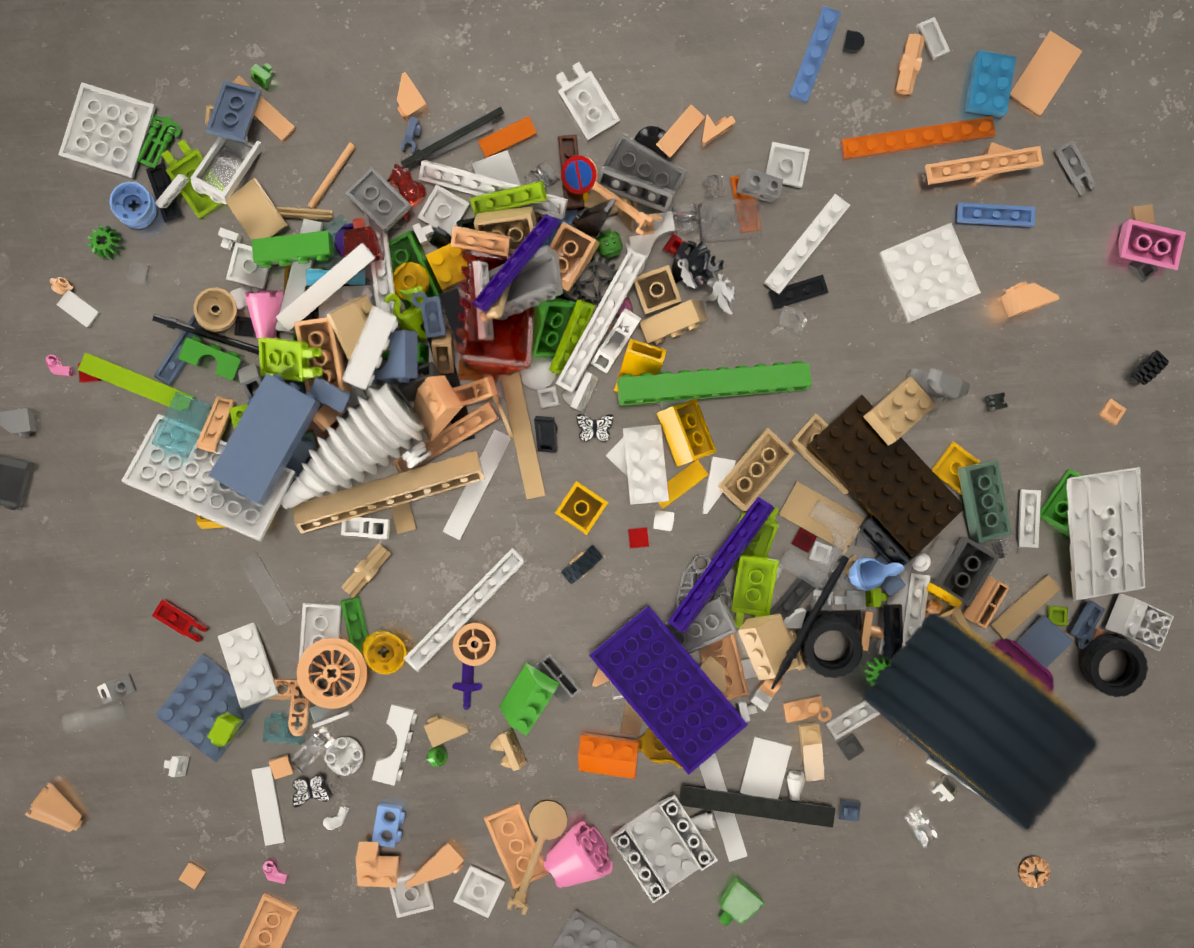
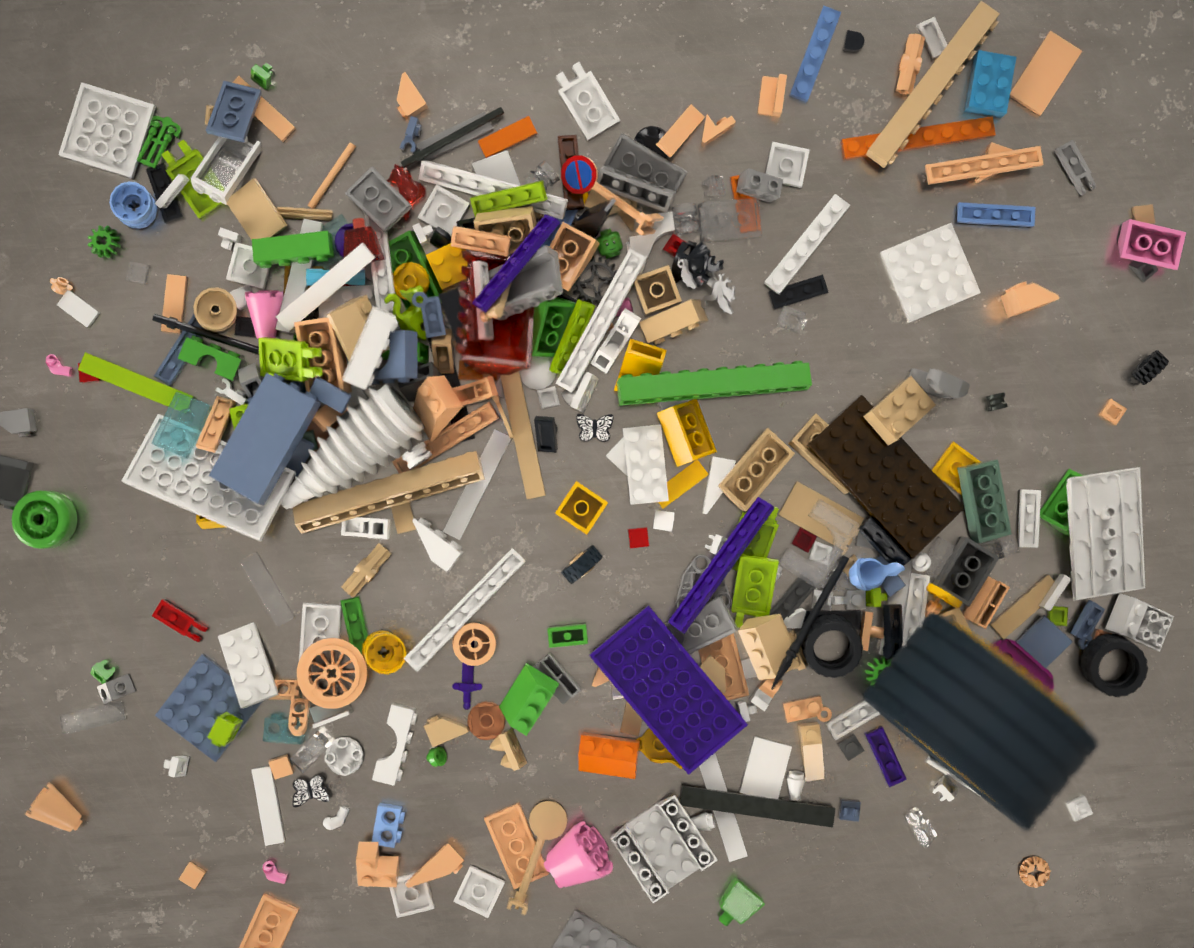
none -> bright green wheel [12,490,77,549]
none -> bright green tile [90,660,116,684]
none -> light nougat tile [161,274,188,334]
none -> white plate [215,378,248,405]
none -> white slope [412,518,464,572]
none -> nougat tile [467,701,506,740]
none -> bright green brick [547,623,588,648]
none -> white tile [705,534,727,555]
none -> light nougat panel [757,74,787,117]
none -> dark purple tile [865,726,907,787]
none -> tan brick [866,1,1000,168]
none -> white tile [1039,574,1071,611]
none -> white tile [1066,795,1093,822]

